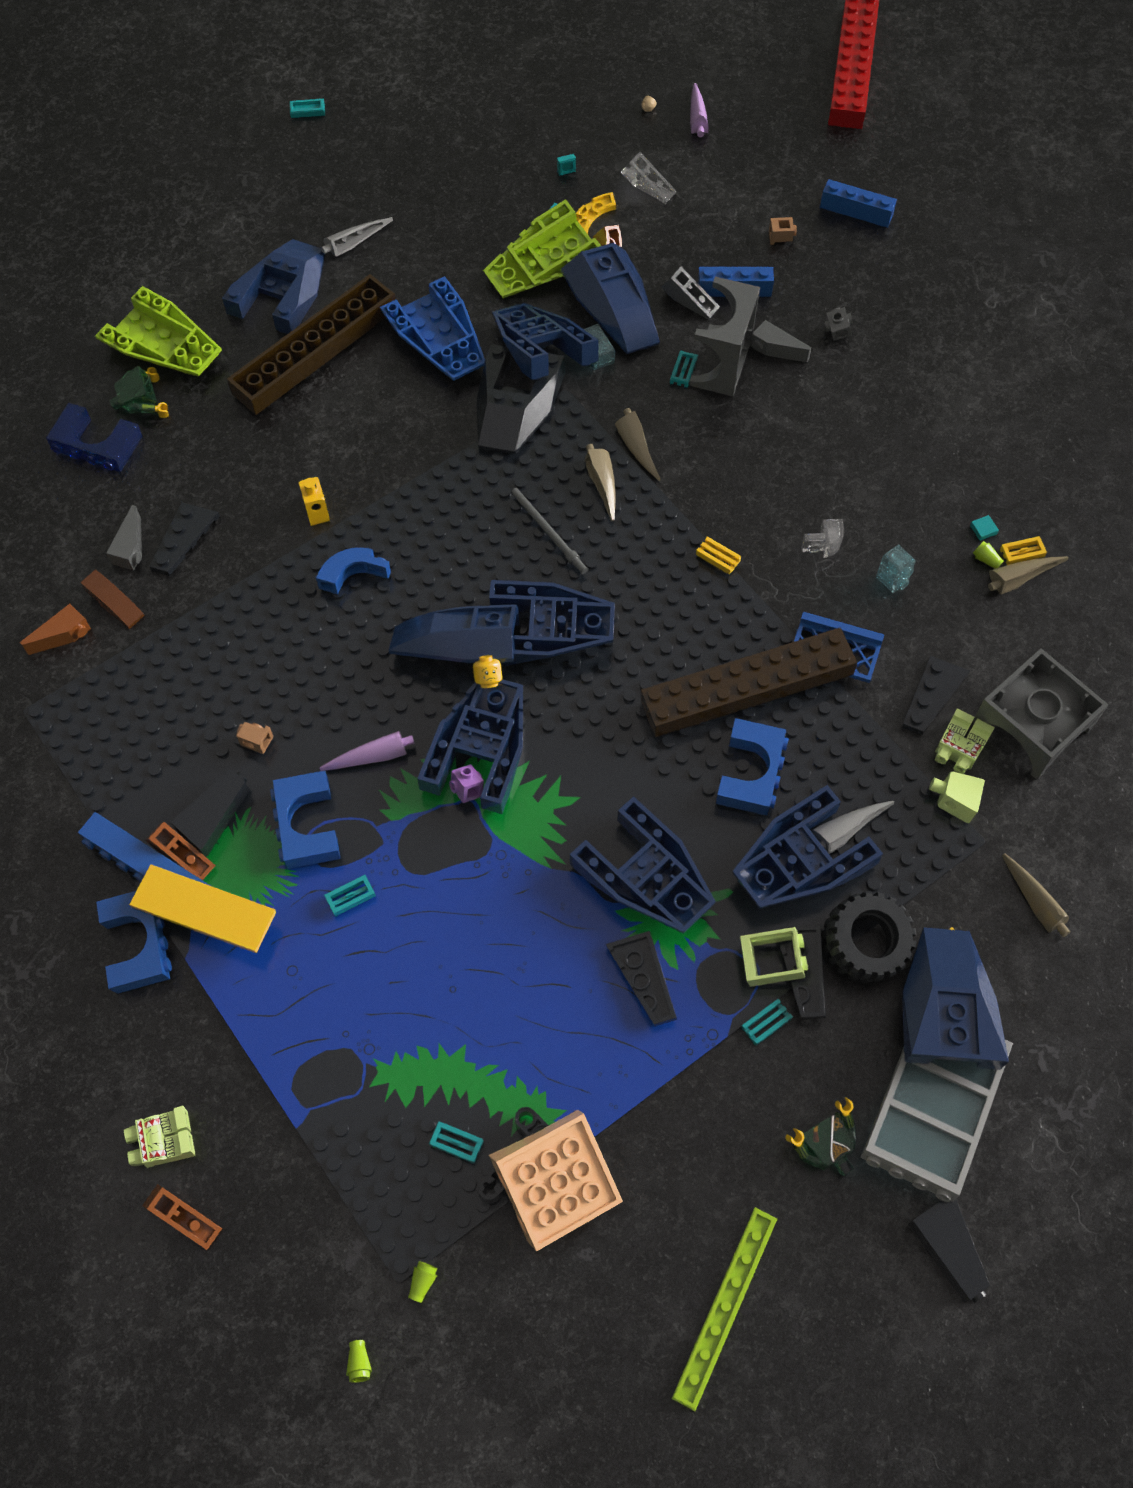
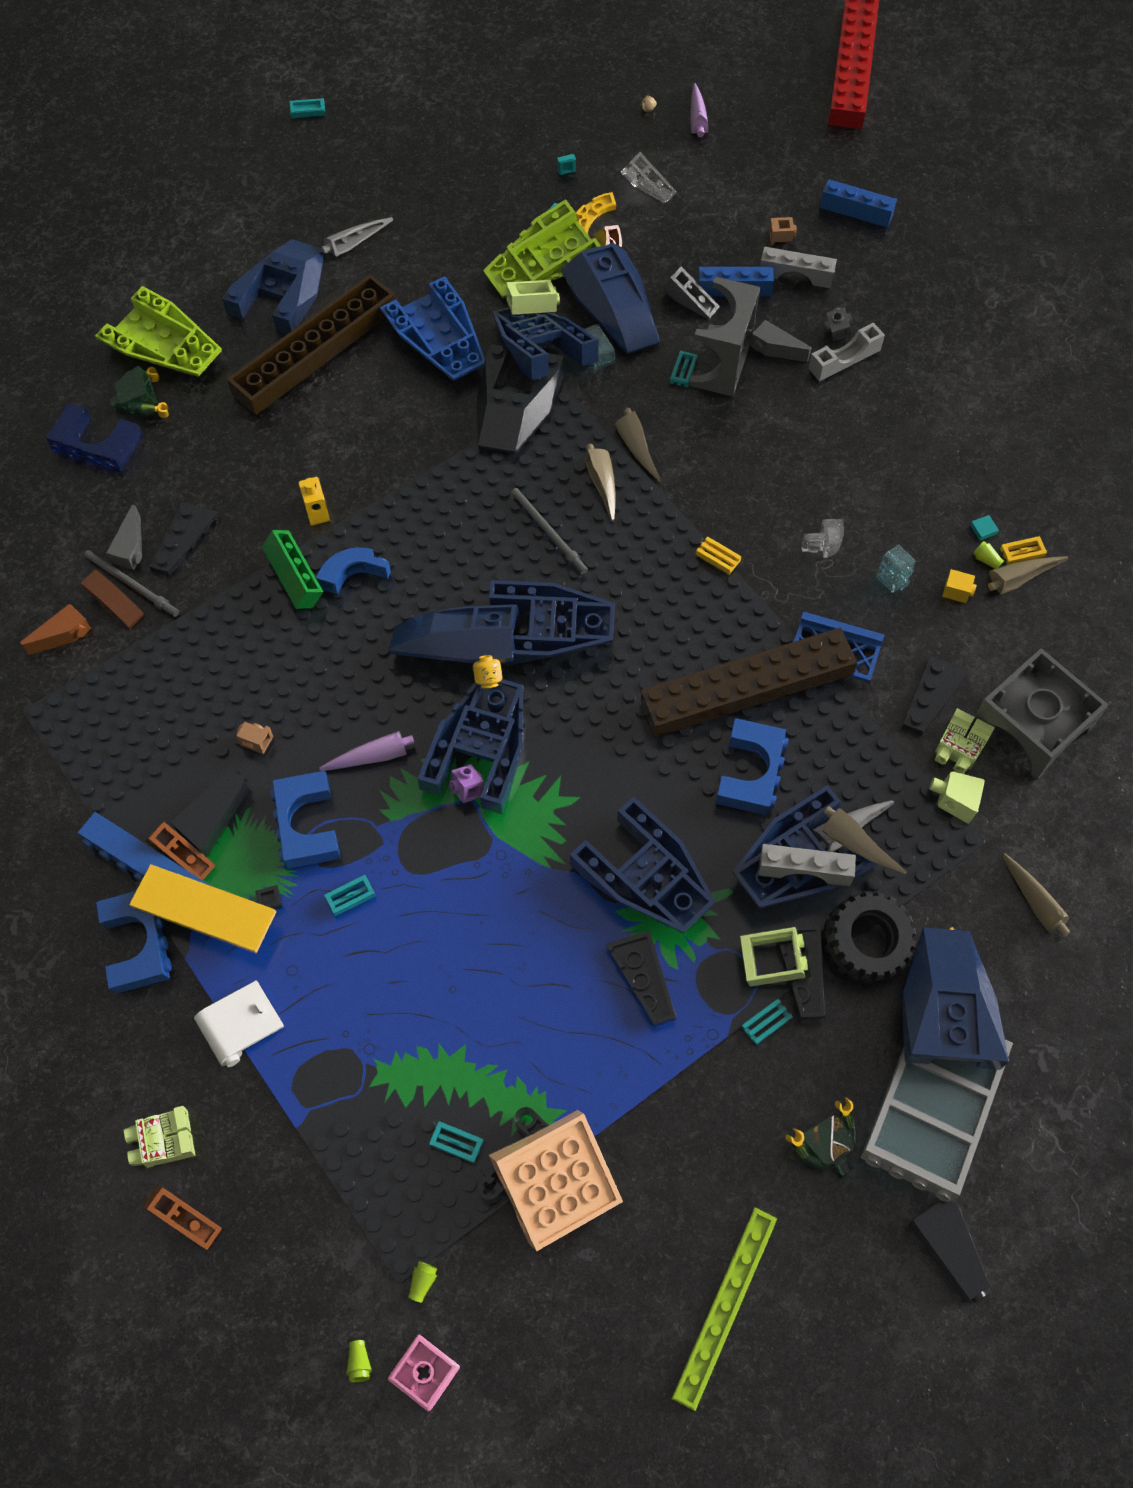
none -> dark grey bar [84,550,179,617]
none -> white door [194,980,284,1067]
none -> black tile [255,885,283,910]
none -> green brick [262,530,323,609]
none -> bright pink brick [388,1335,460,1411]
none -> yellowish green window [506,280,560,315]
none -> light grey arch [758,844,856,886]
none -> light grey arch [760,247,837,288]
none -> light grey arch [808,323,885,381]
none -> dark tan piece [822,806,907,874]
none -> yellow brick [942,569,977,603]

